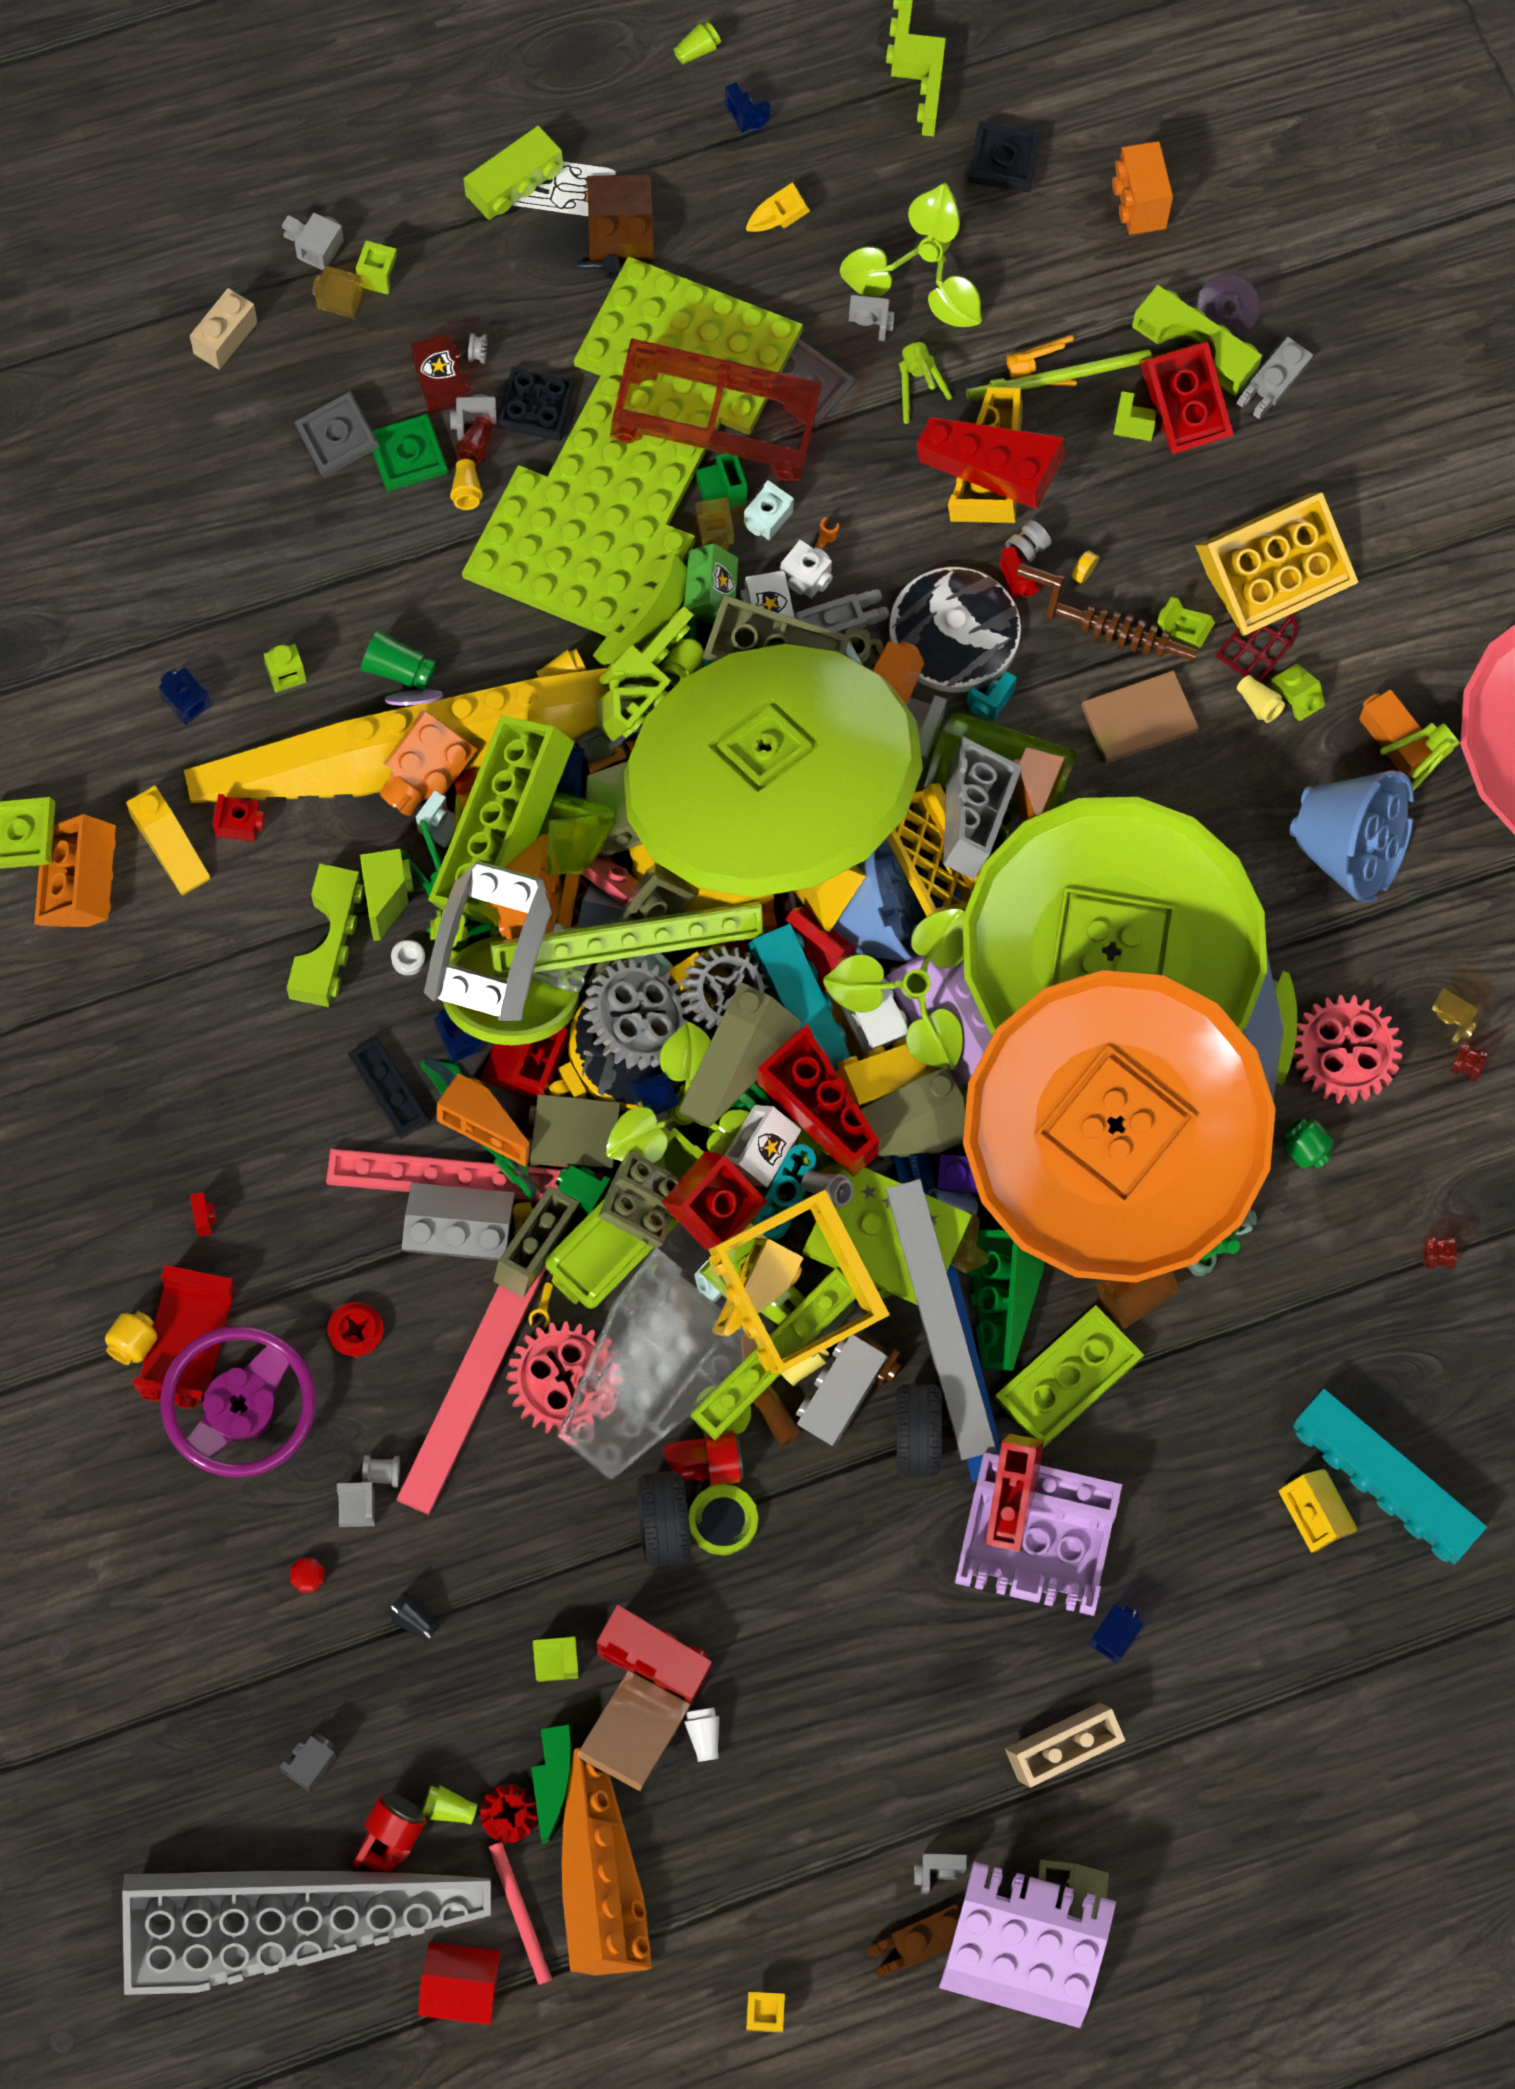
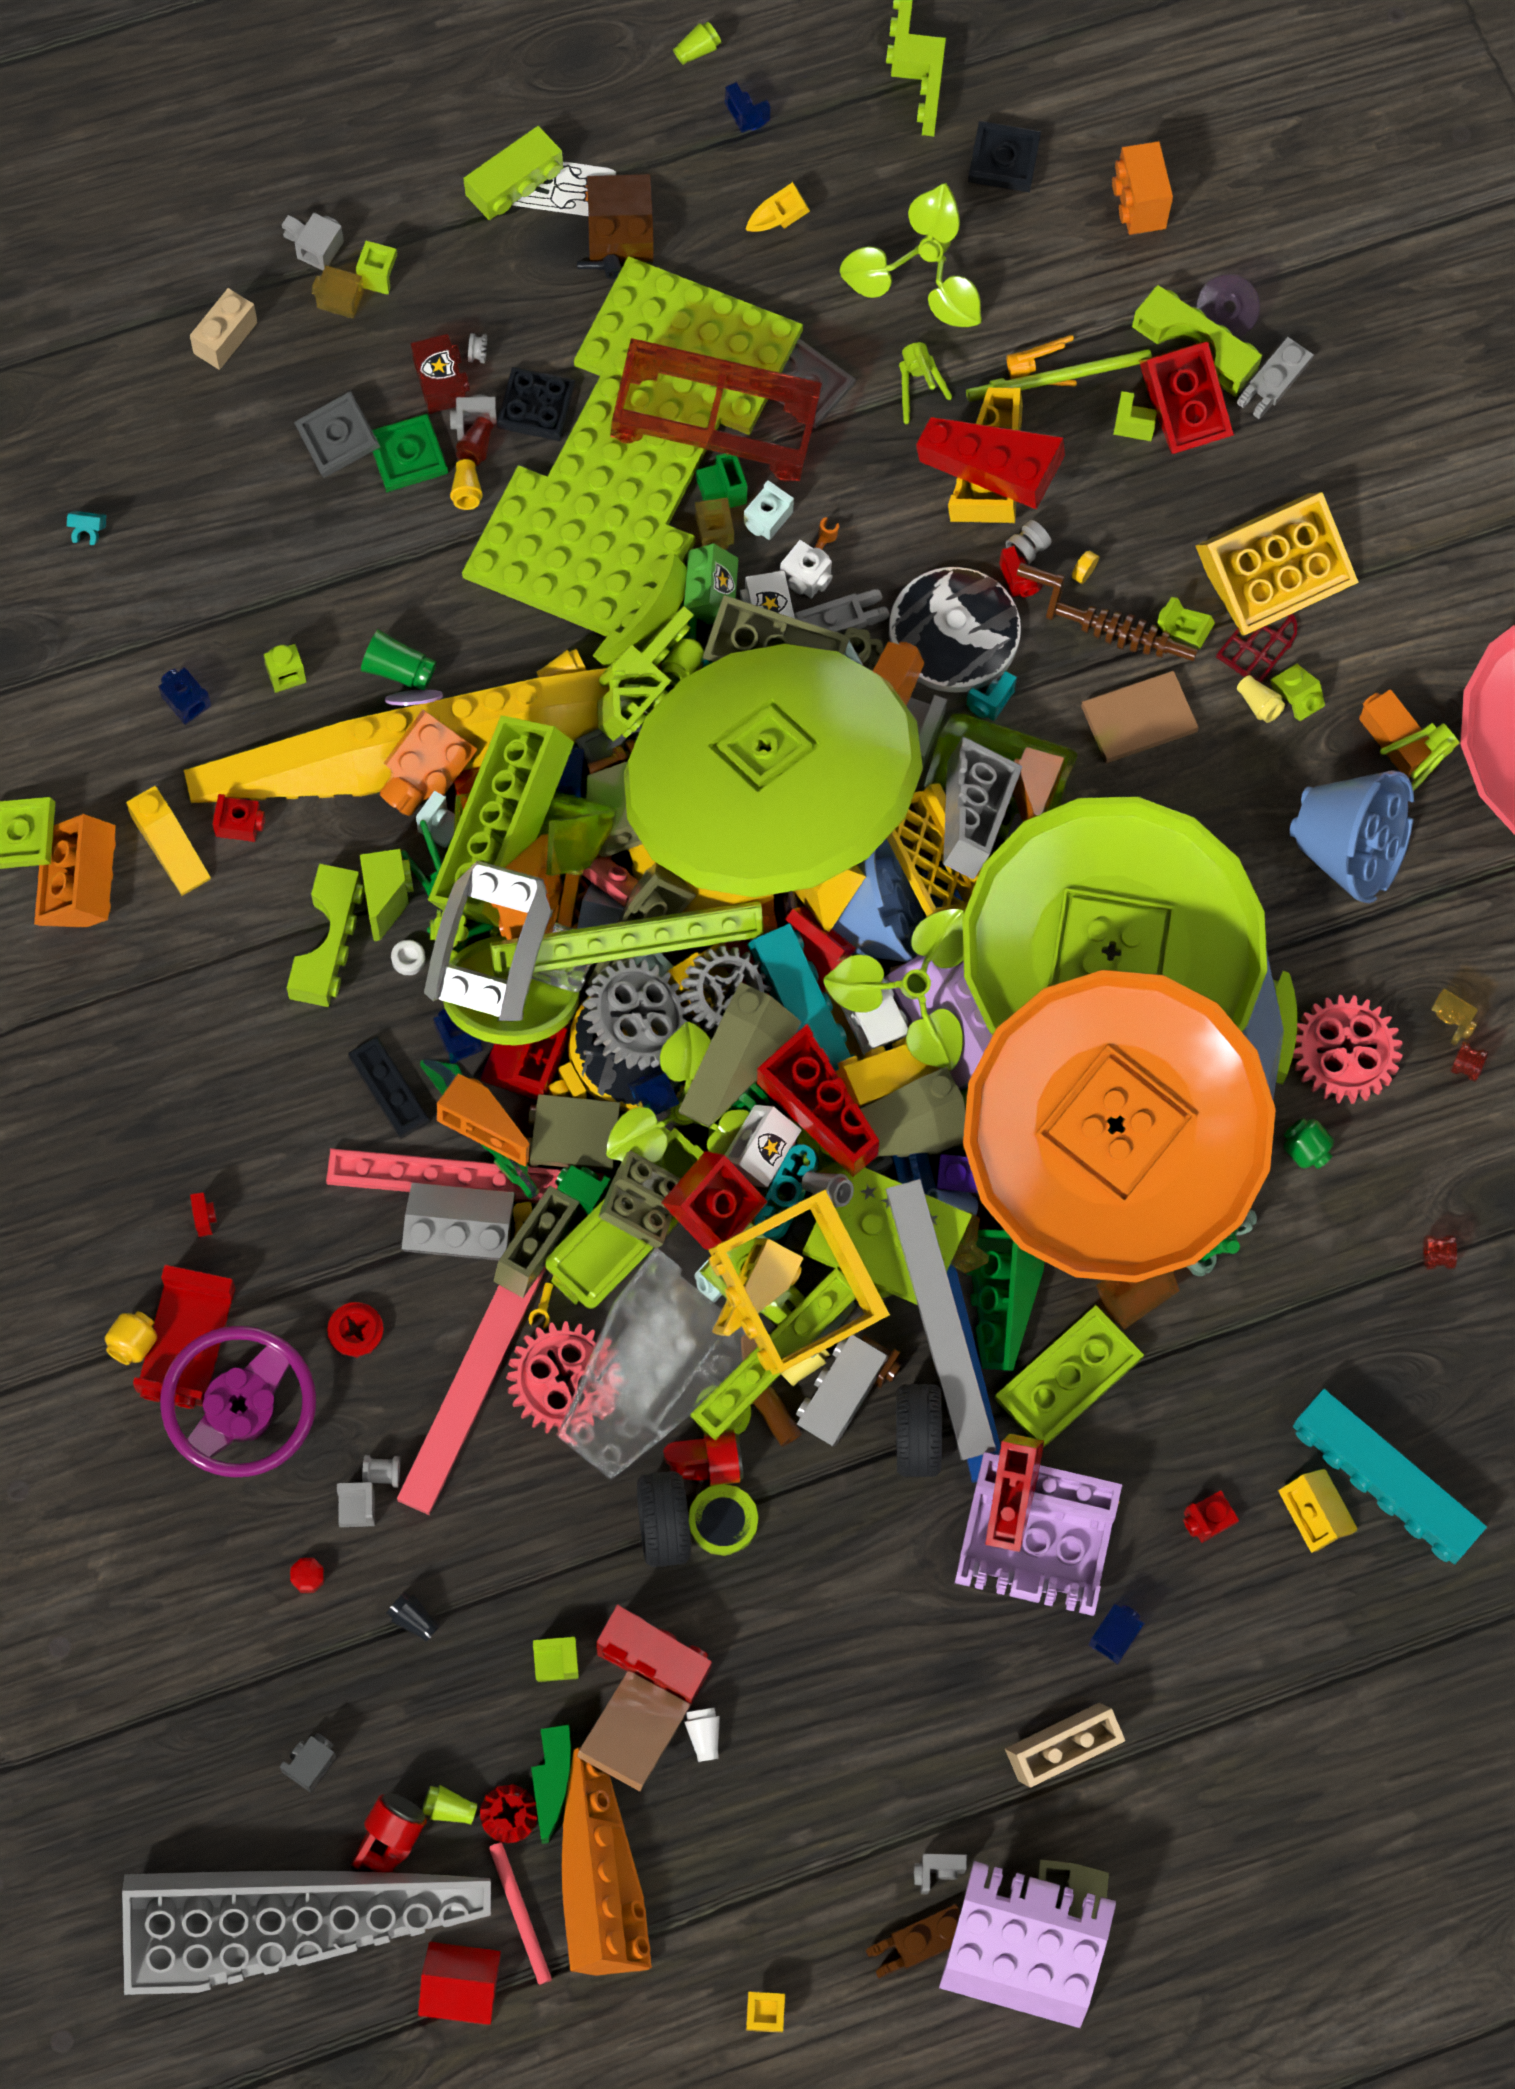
light grey bracket [849,295,894,341] -> none
none -> teal tile [67,511,107,545]
none -> red bracket [1183,1490,1239,1543]

